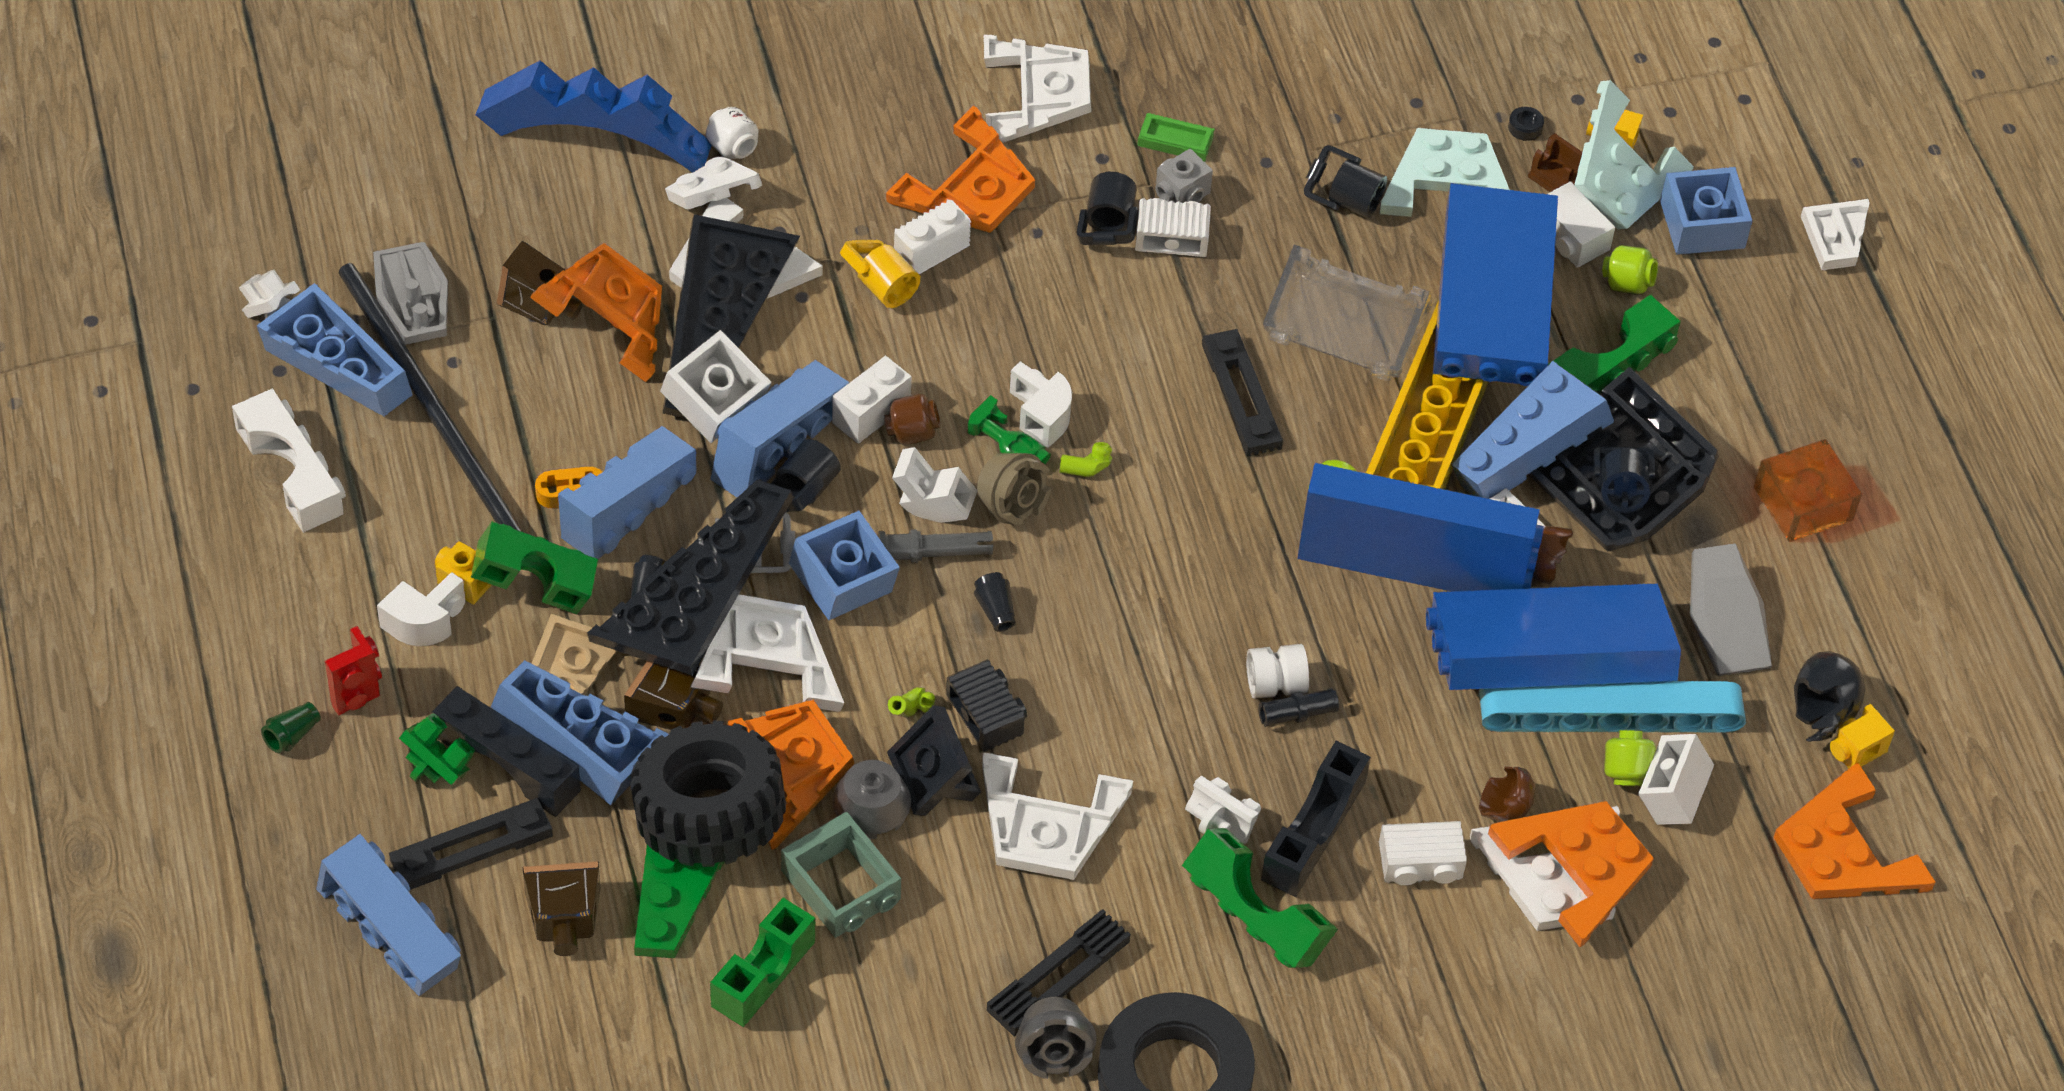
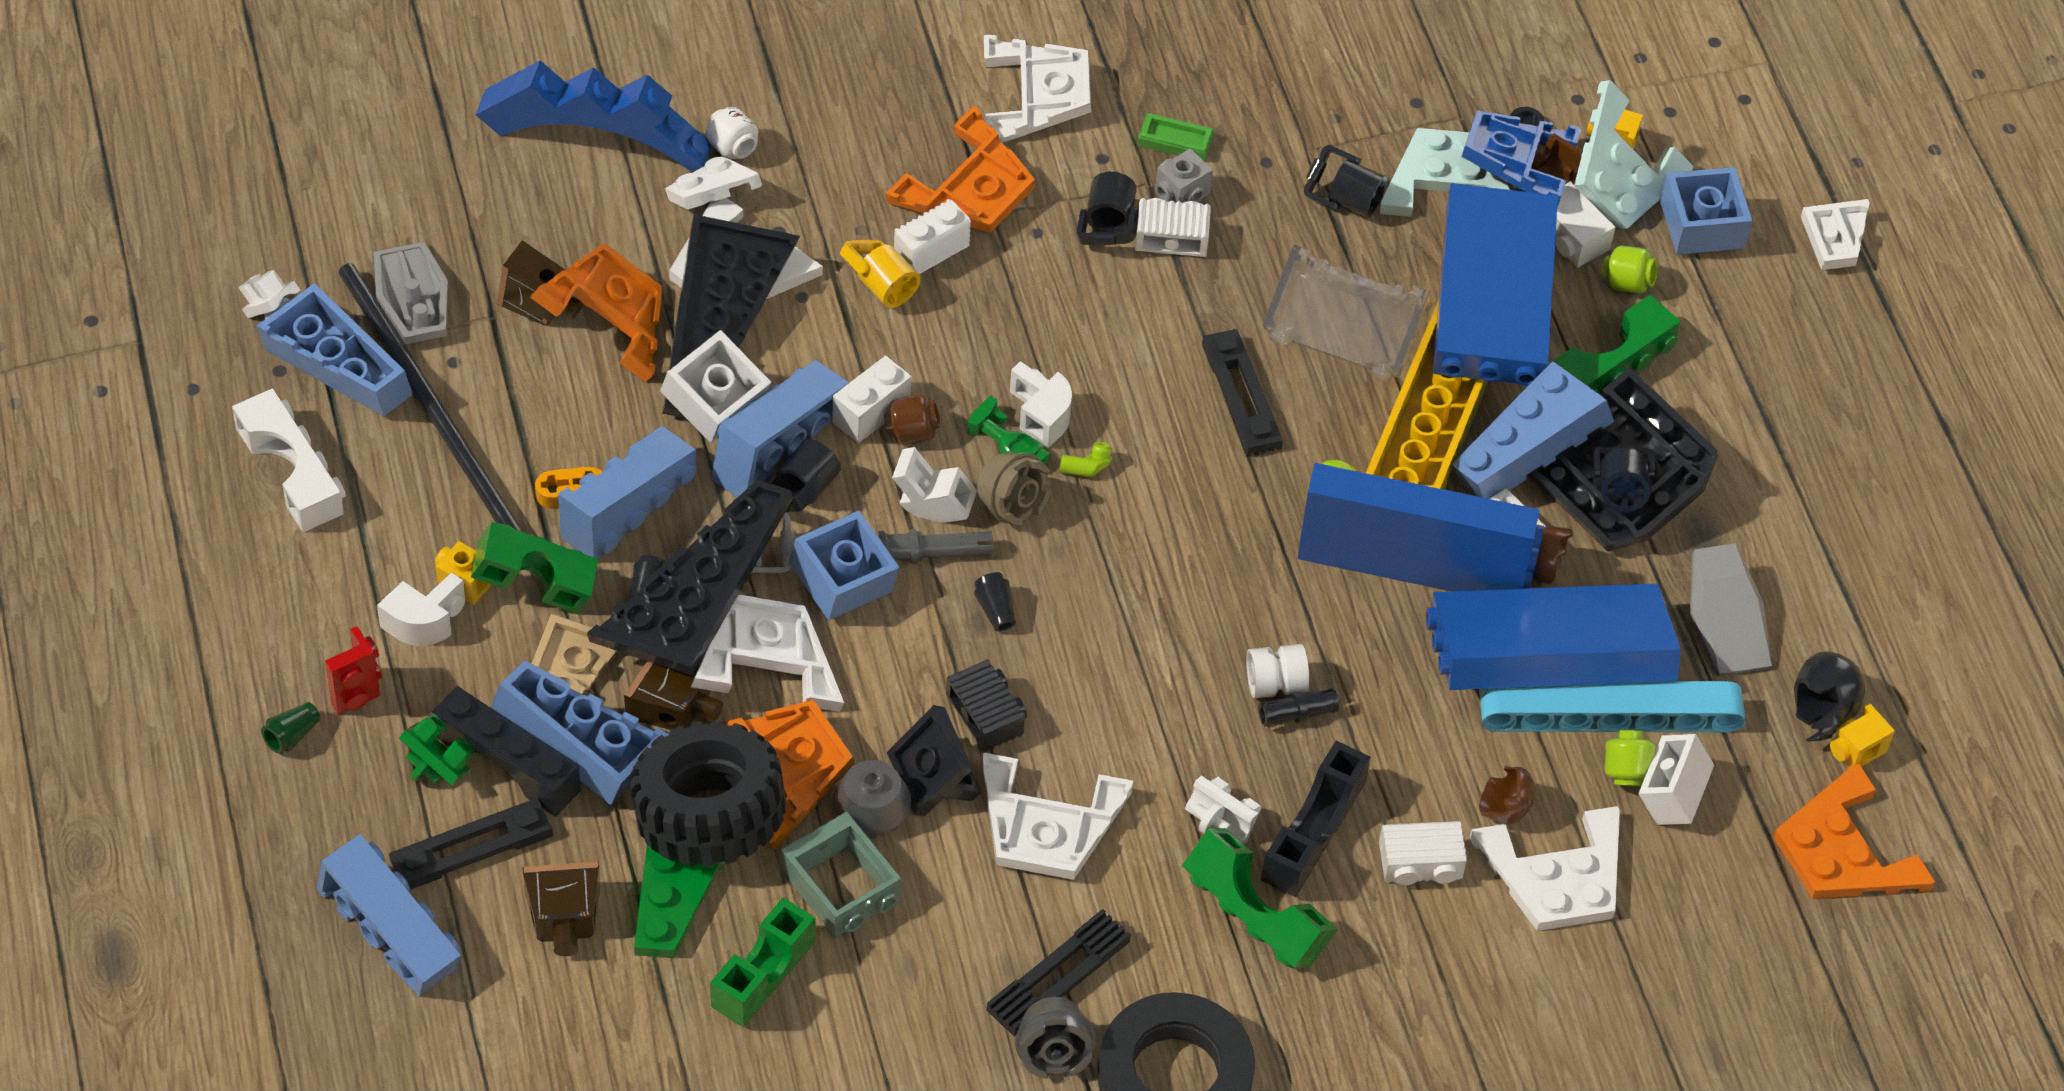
lime arm [888,687,936,717] -> none
orange wing [1488,801,1654,947] -> none
clear orange brick [1754,439,1862,542] -> none
none -> blue wing [1461,111,1582,204]

